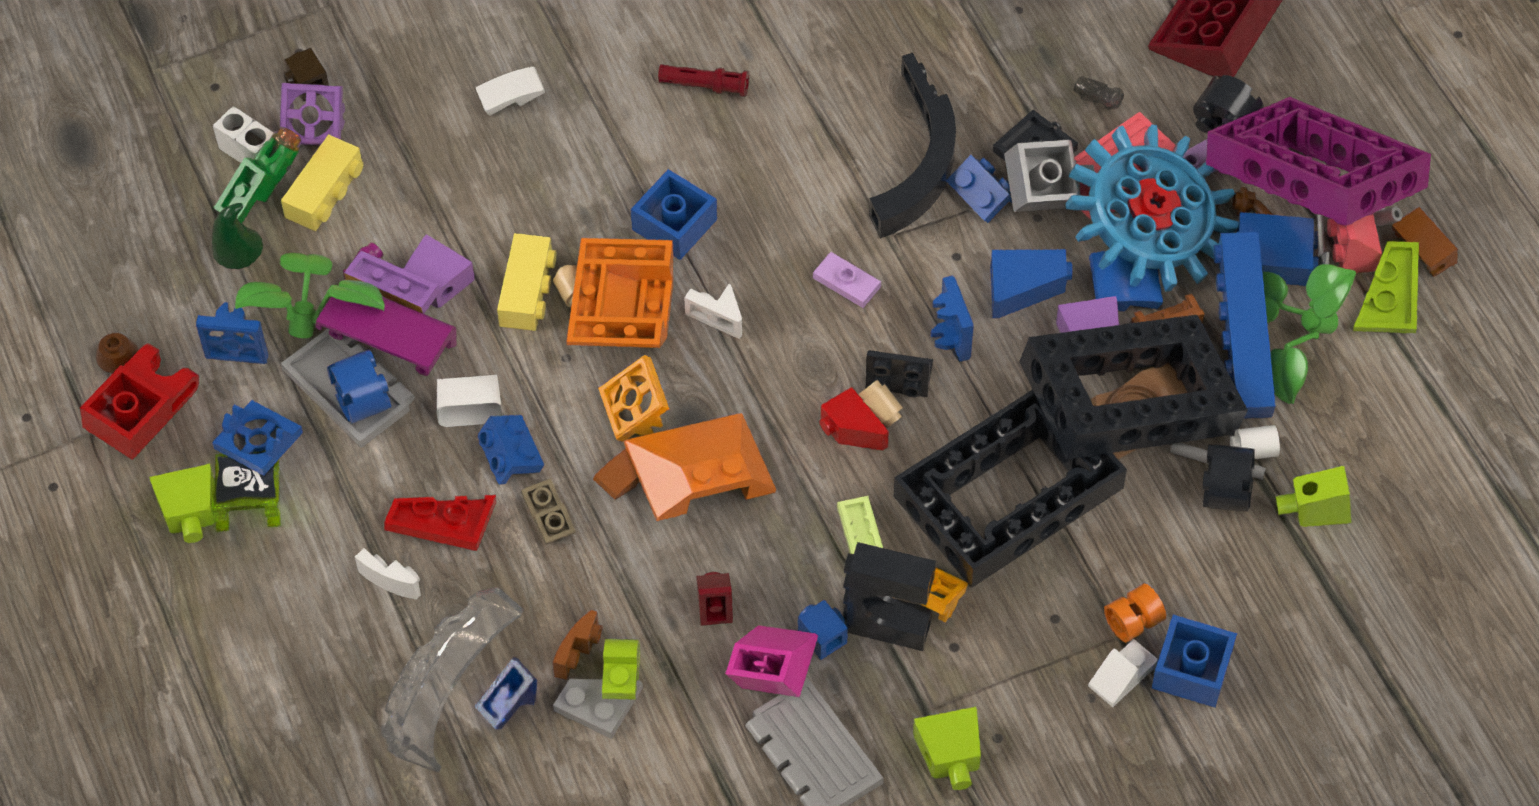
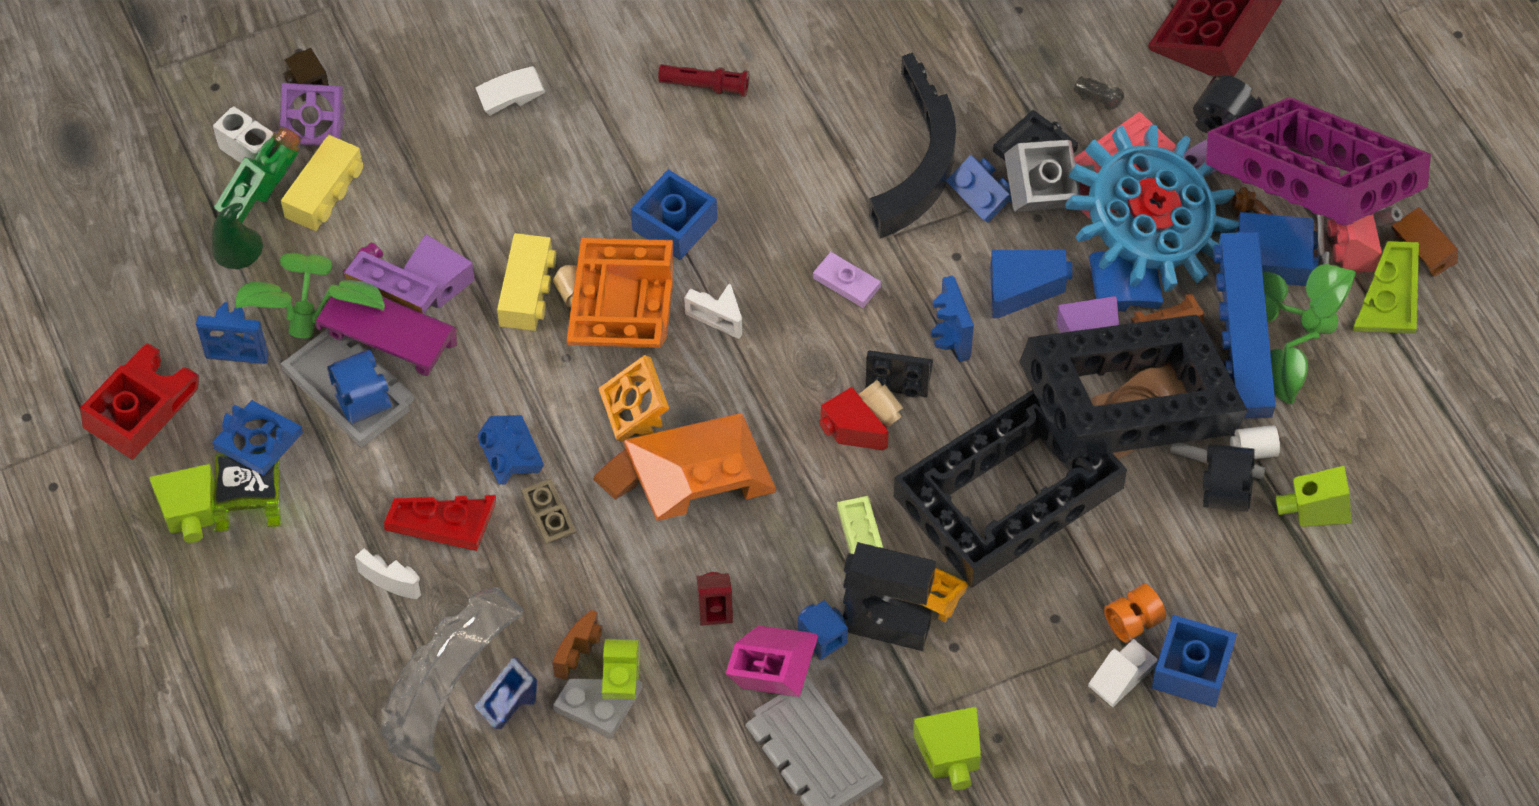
reddish brown cone [96,333,138,373] -> none
white piece [437,375,503,427] -> none

